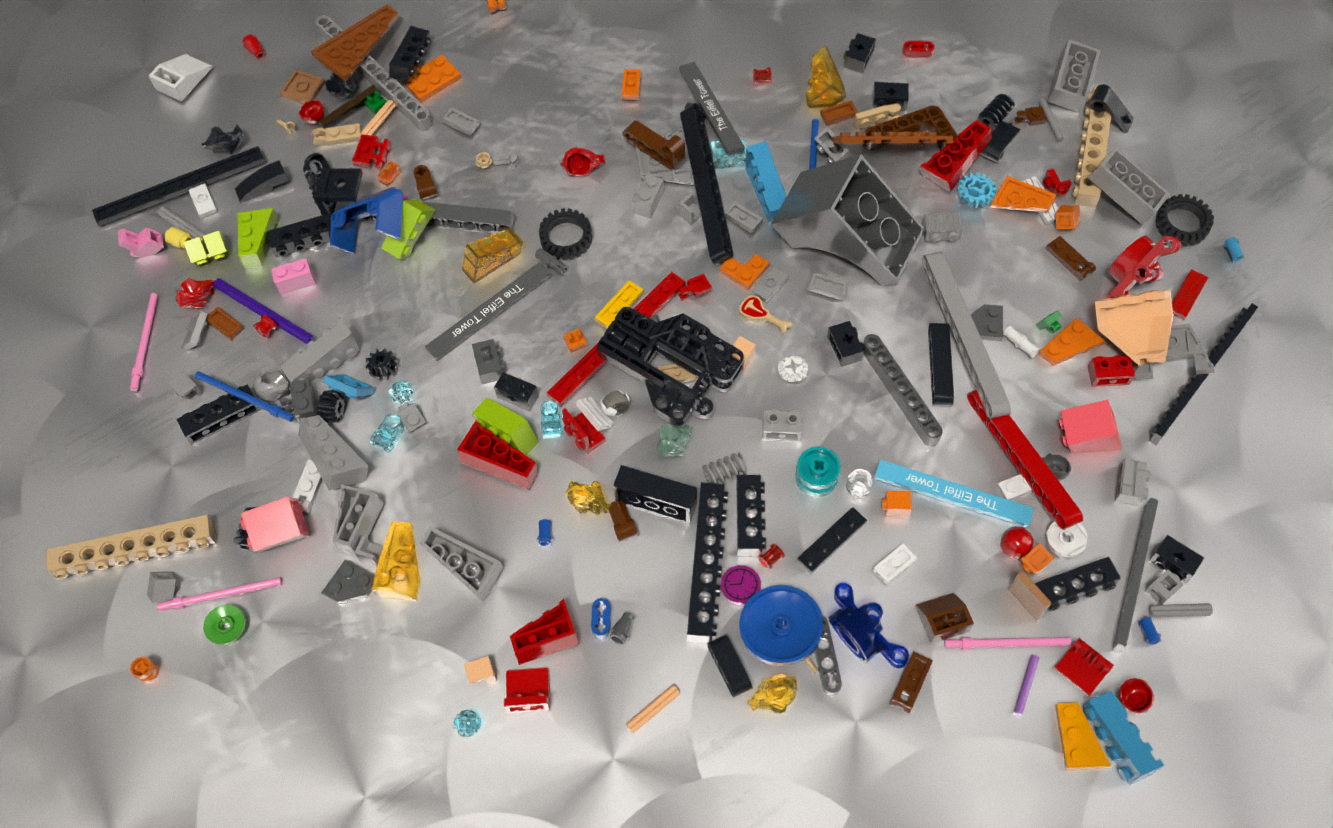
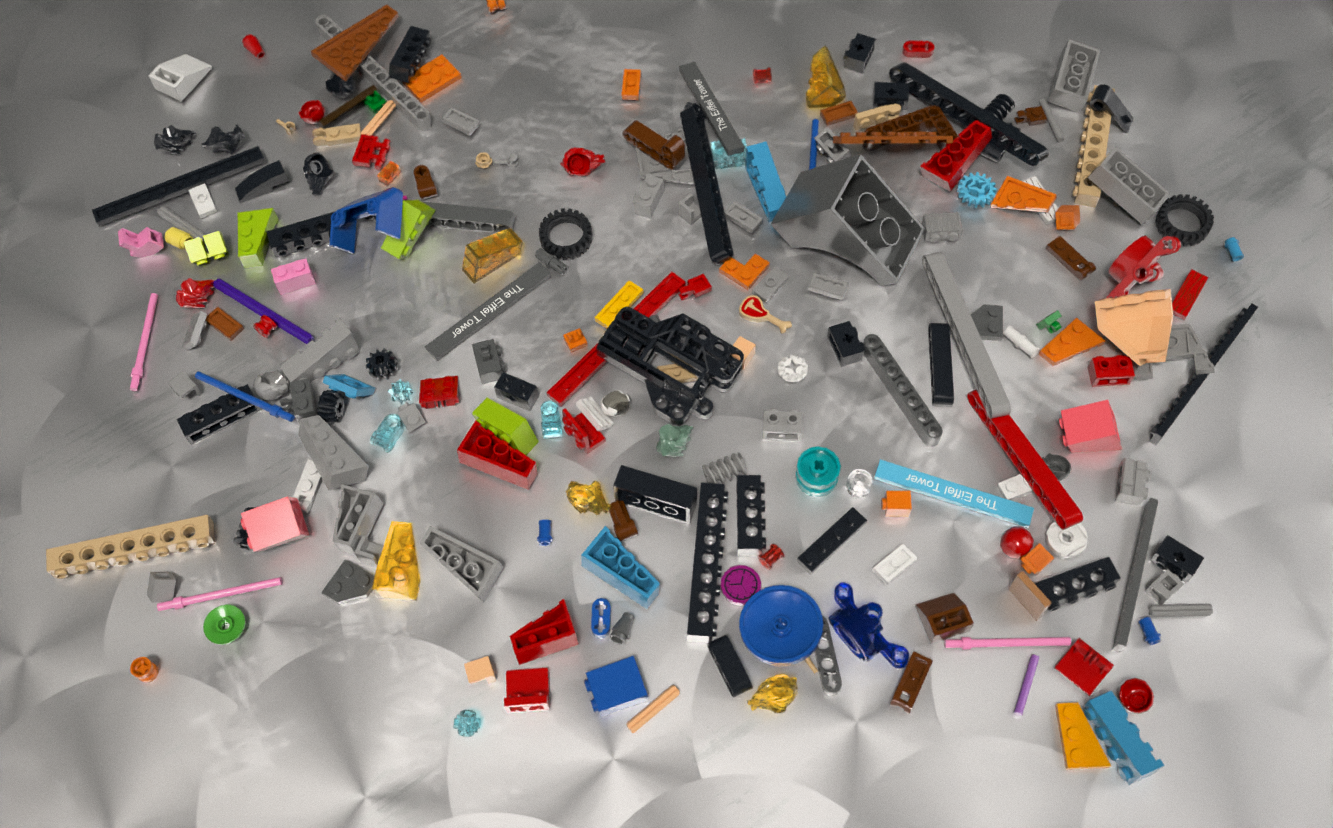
medium nougat tile [279,69,325,105] -> none
black bracket [313,168,363,215] -> none
red bracket [1043,168,1072,196] -> none
none -> black hair [154,125,196,155]
none -> red hinge [419,376,460,409]
none -> dark azure wedge [581,526,660,609]
none -> blue brick [584,656,648,718]
none -> black beam [889,62,1049,166]

